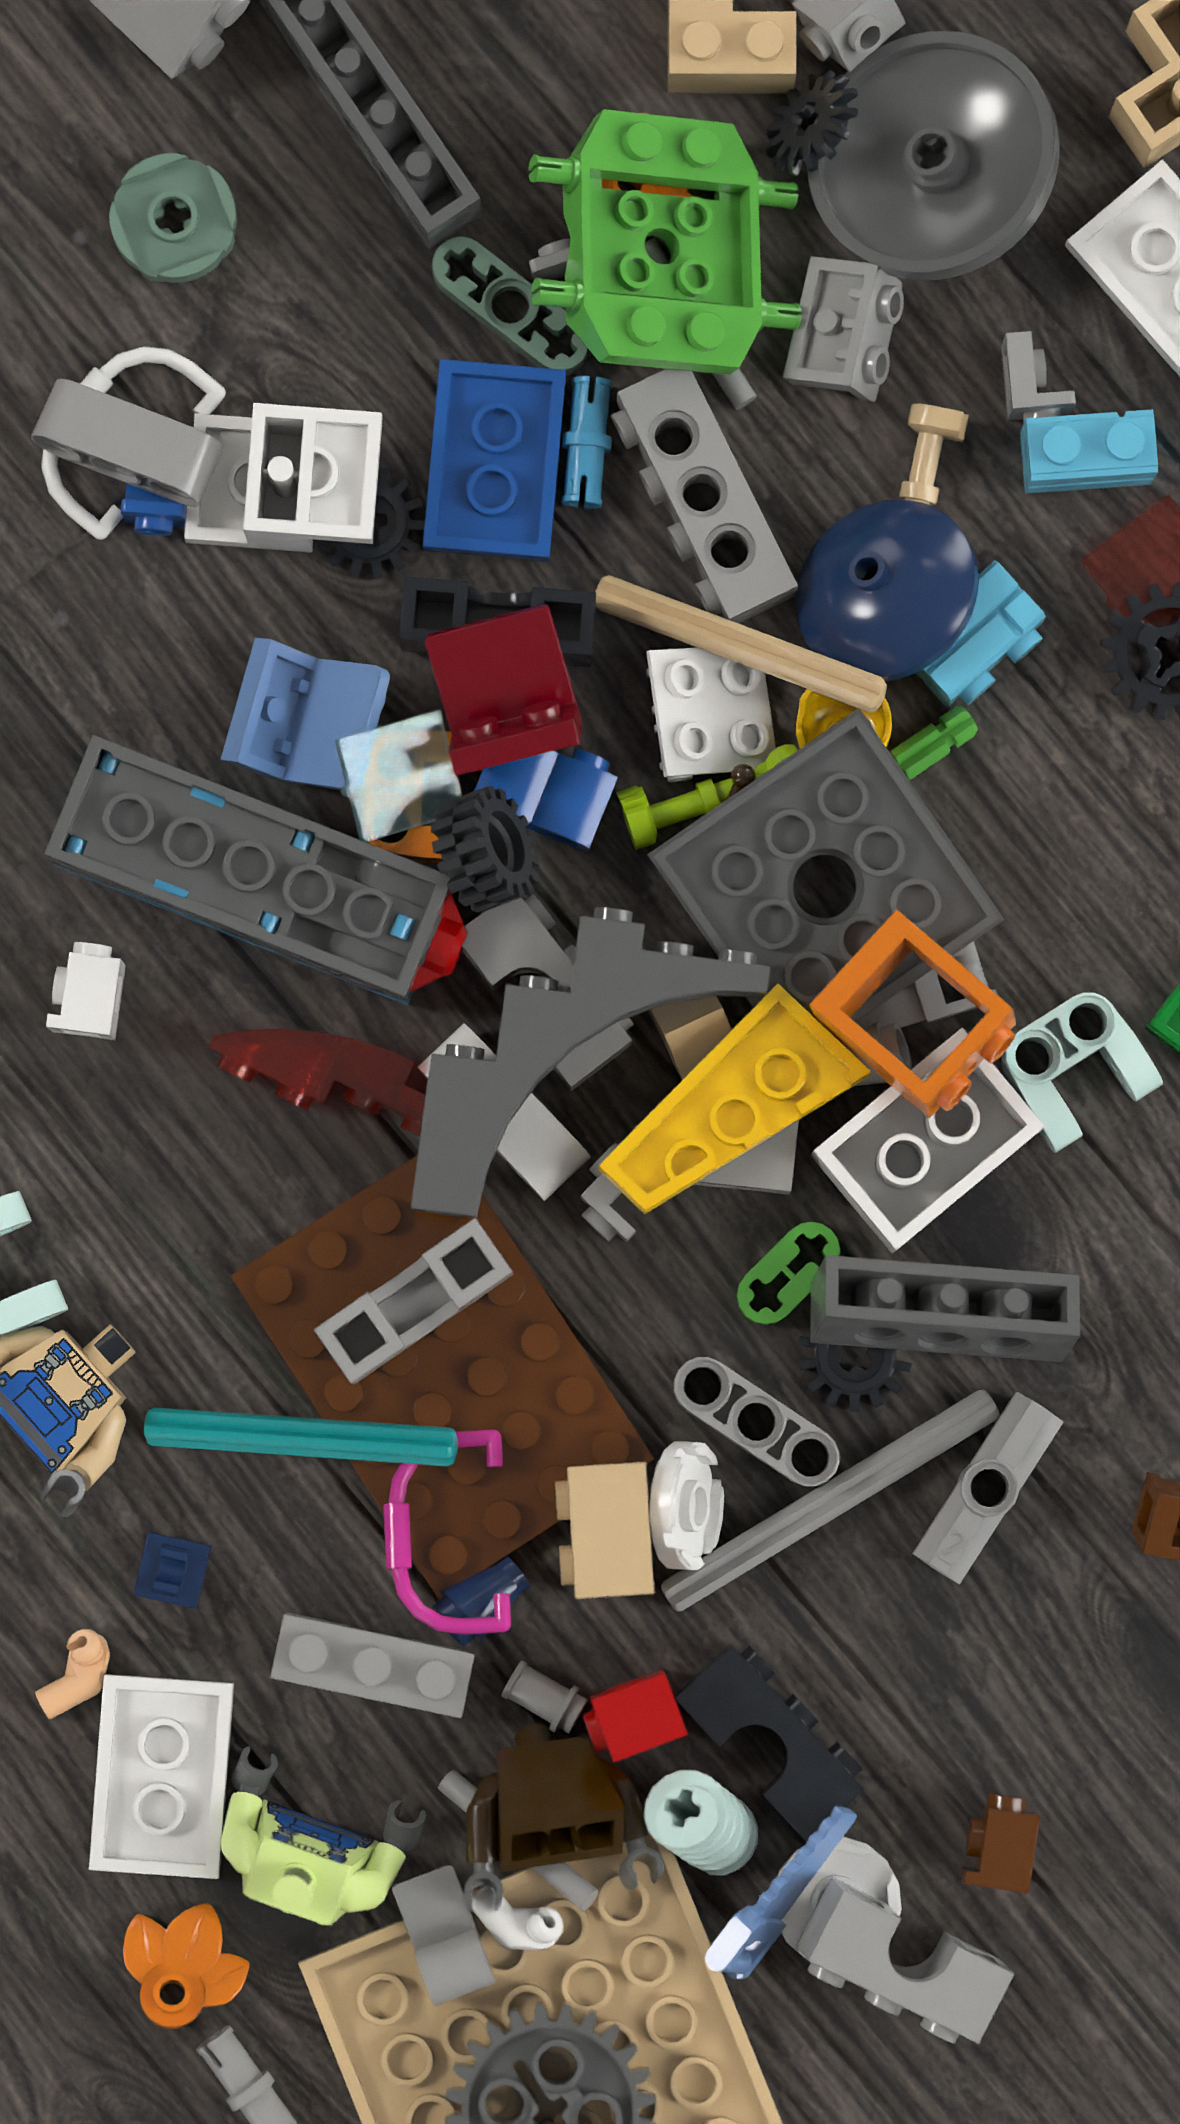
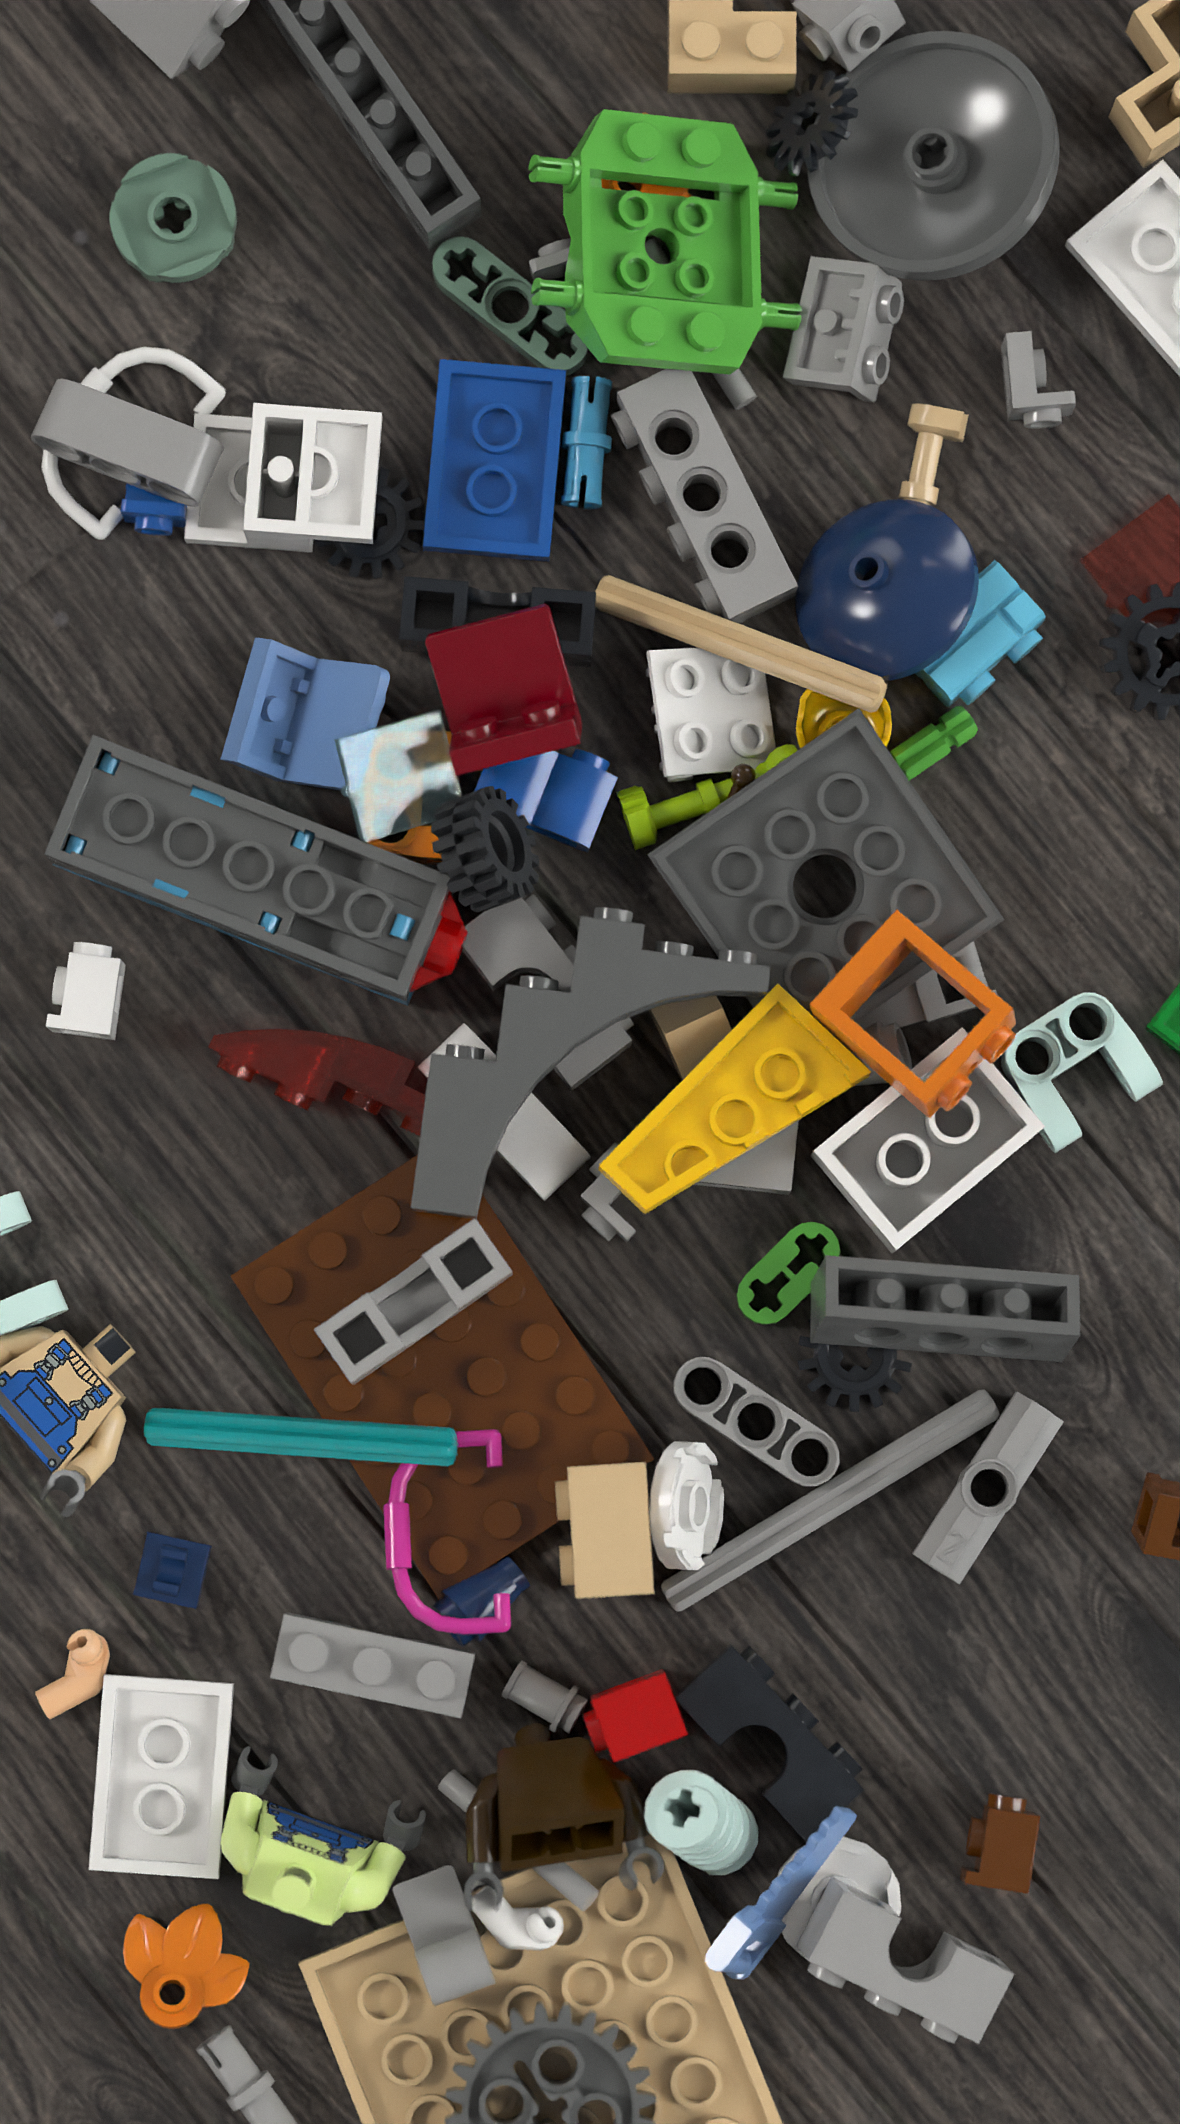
medium azure brick [1020,409,1158,493] -> none

